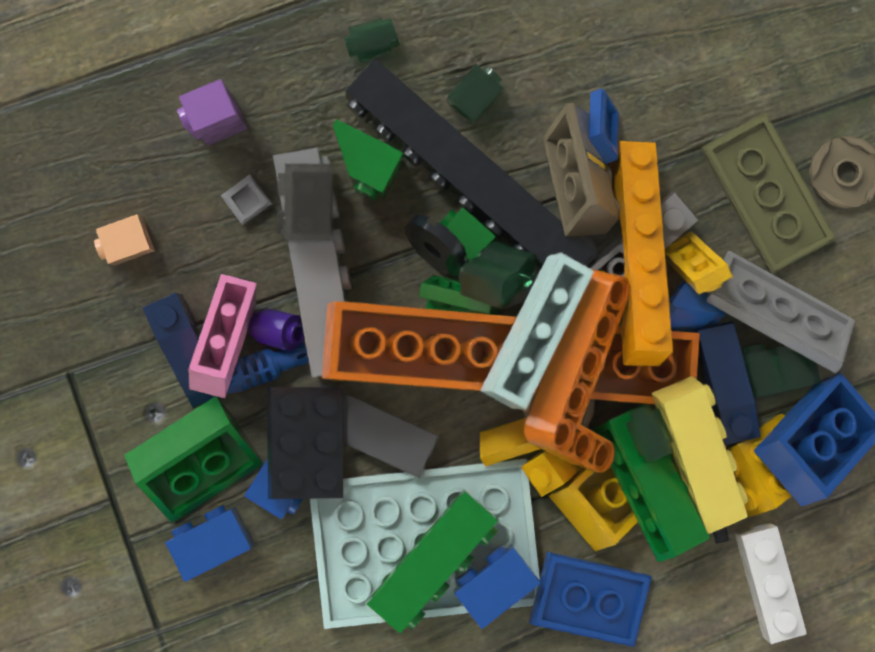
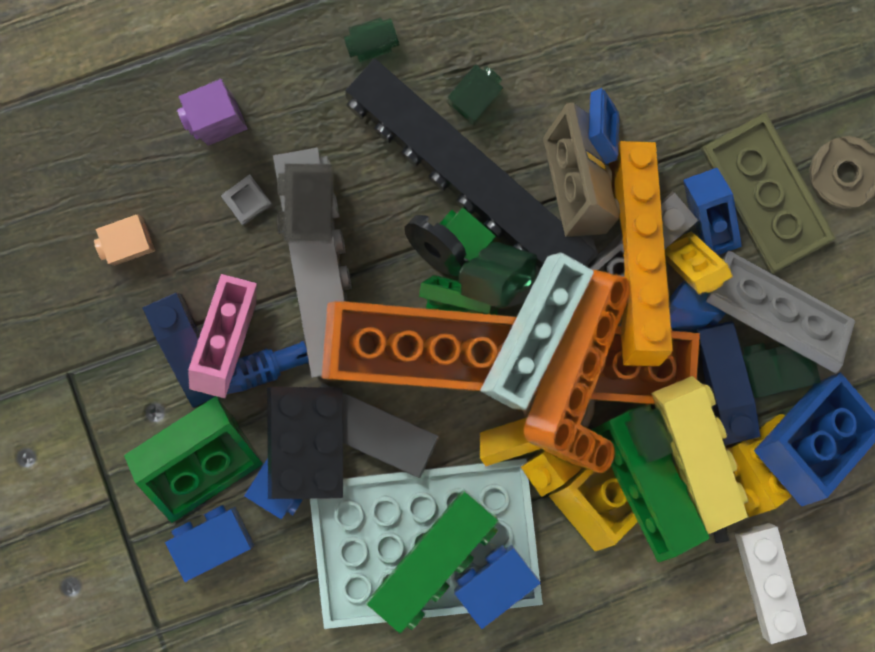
dark purple brick [249,309,305,351] -> none
green slope [333,119,404,201] -> none
blue tile [529,551,652,647] -> none
none -> blue slope [683,168,742,255]

